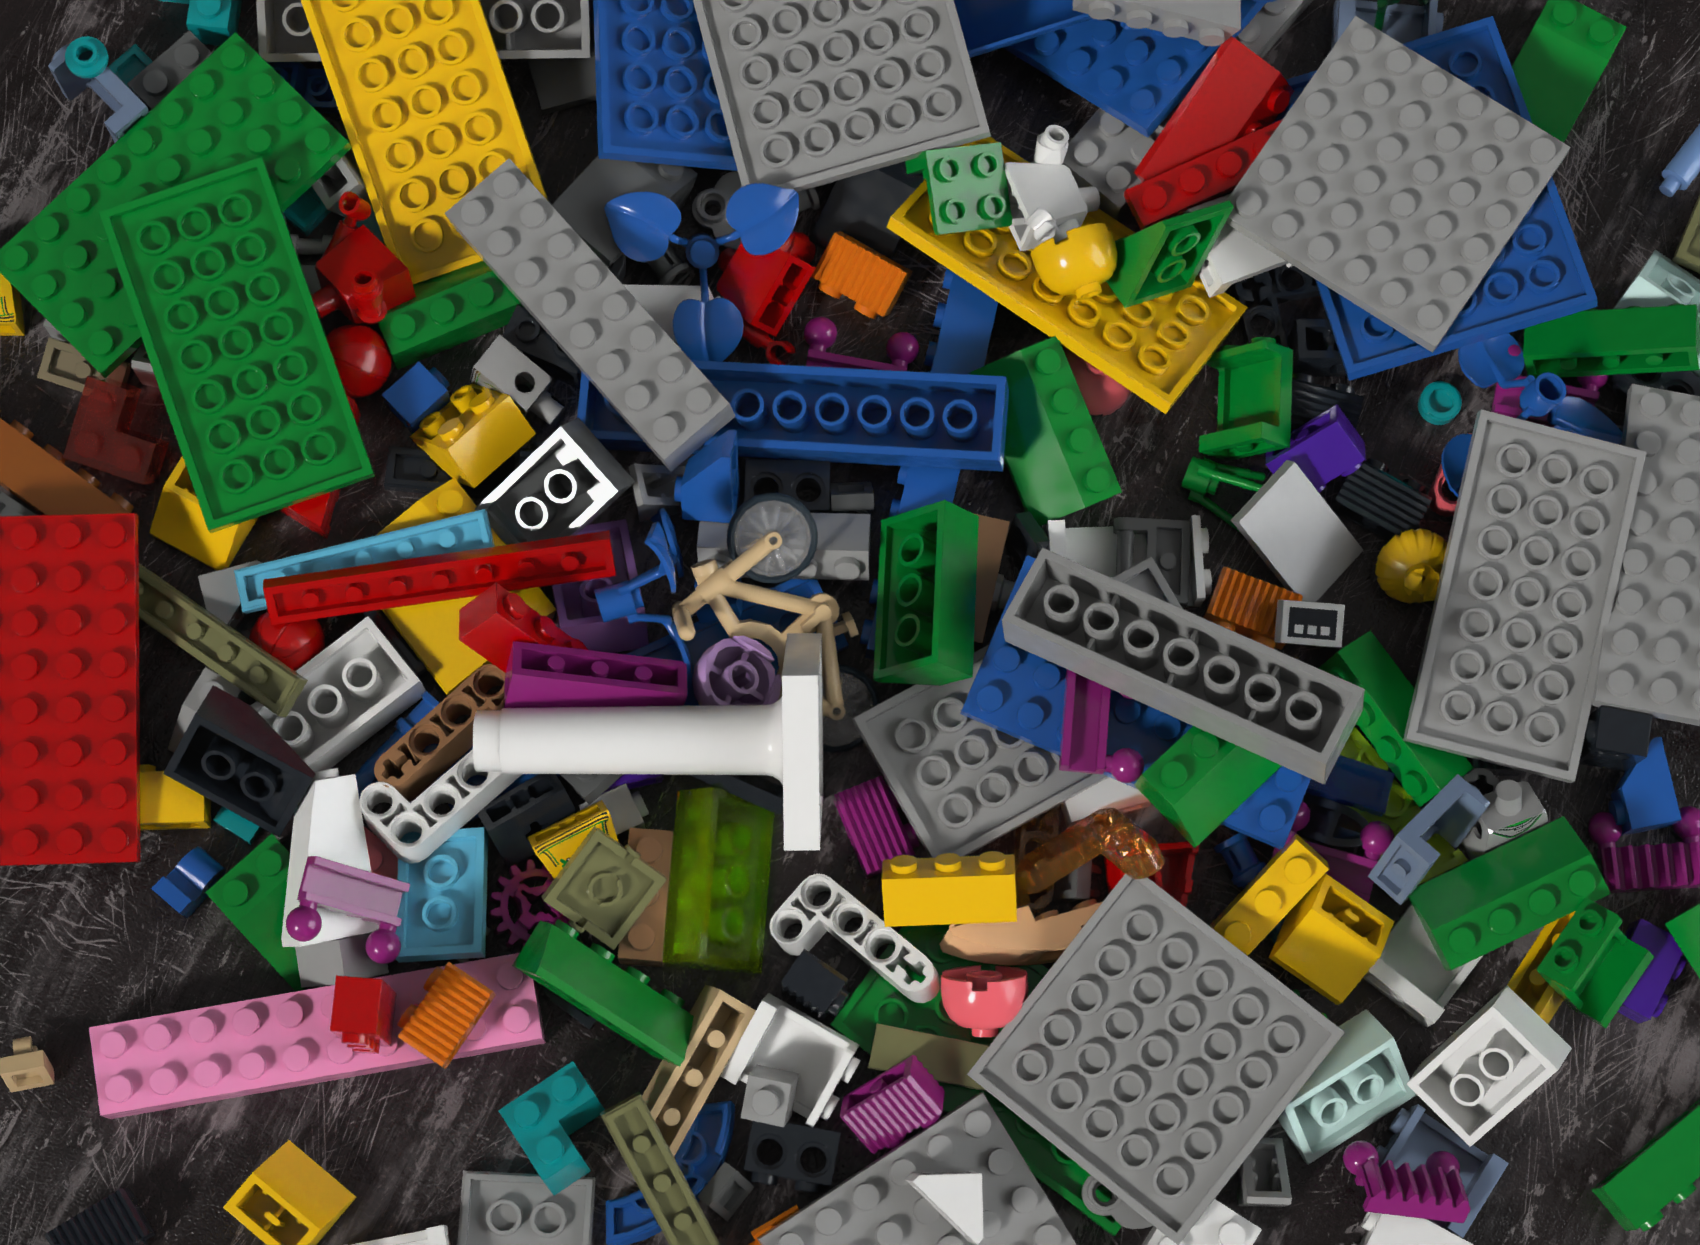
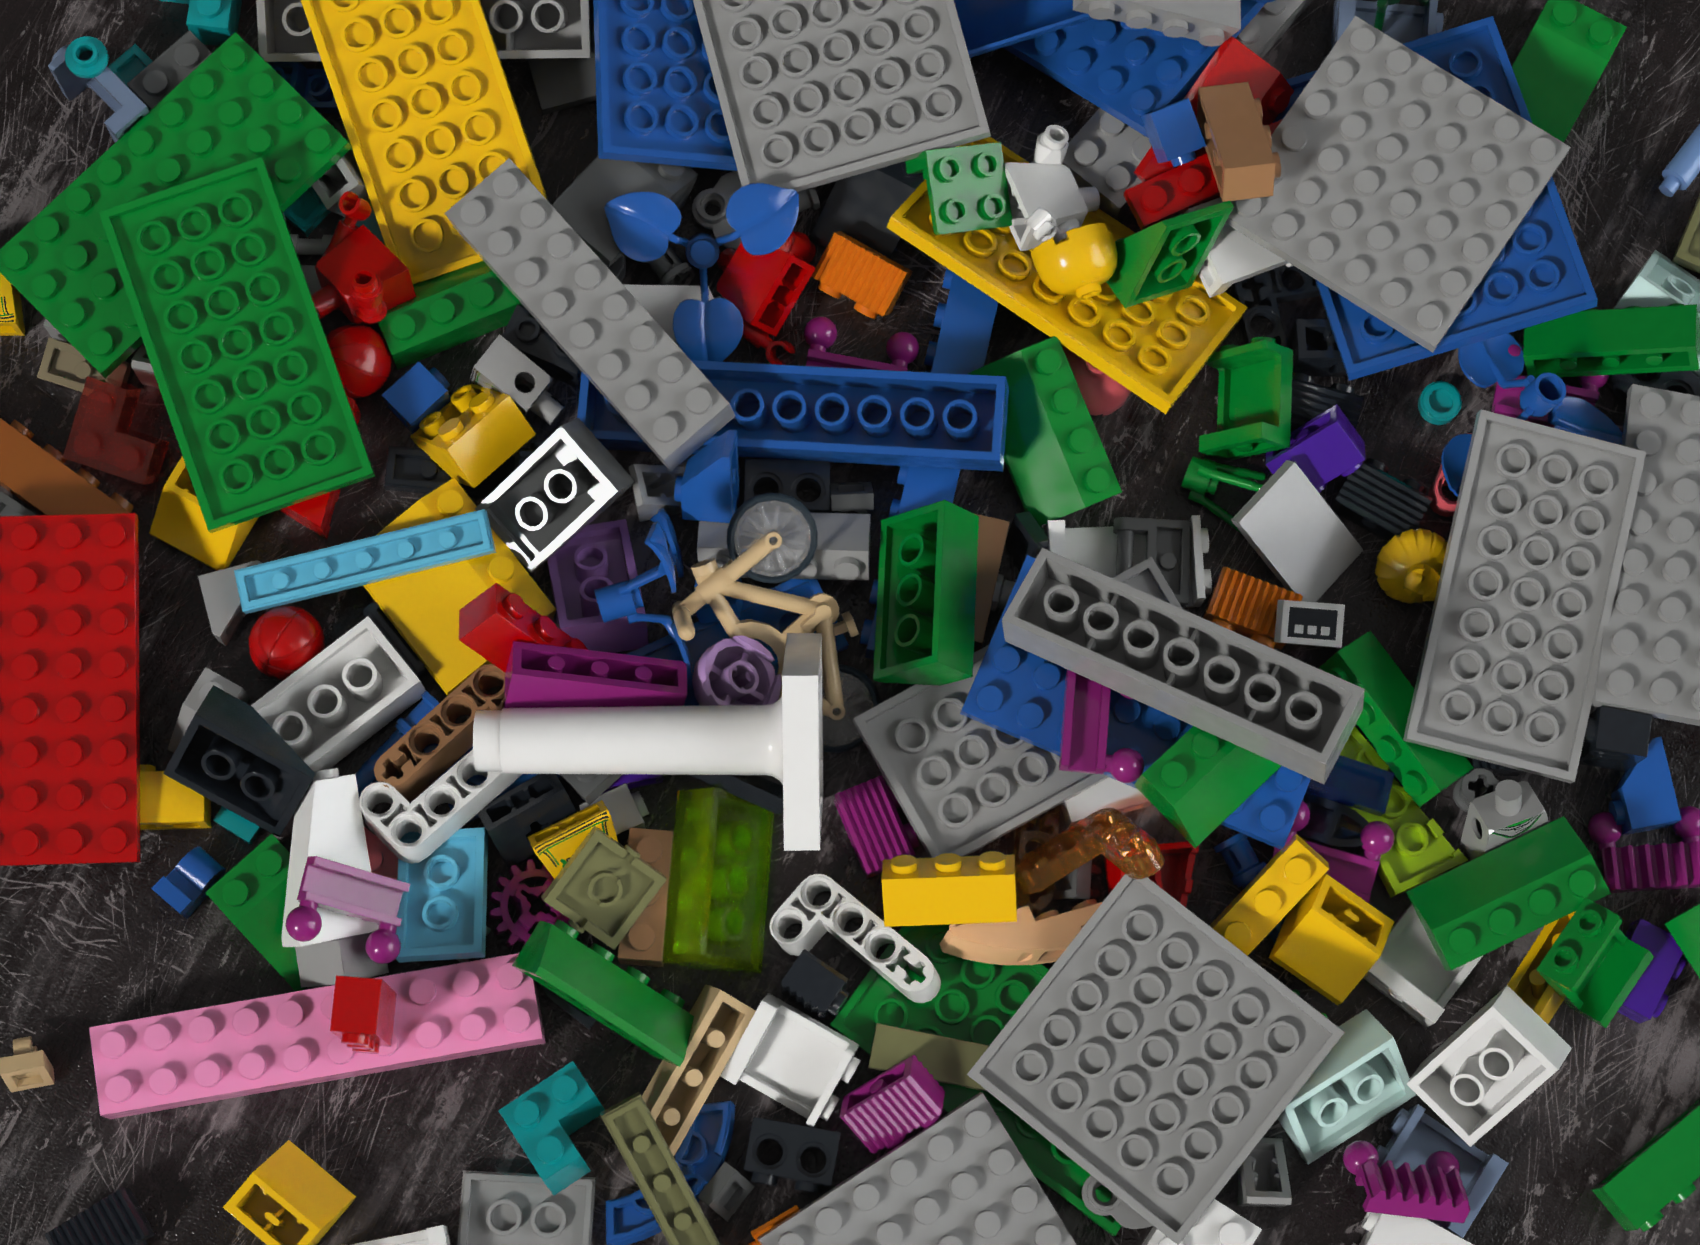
olive tile [139,563,308,718] -> none
red plate [263,530,616,625] -> none
orange brick [397,962,496,1069] -> none
light grey brick [741,1065,799,1127] -> none
white slope [905,1171,984,1245] -> none
coral cylinder [940,965,1028,1037] -> none
sand blue panel [1368,774,1490,905] -> none
none -> blue brick [1140,98,1207,167]
none -> medium nougat brick [1197,82,1281,202]

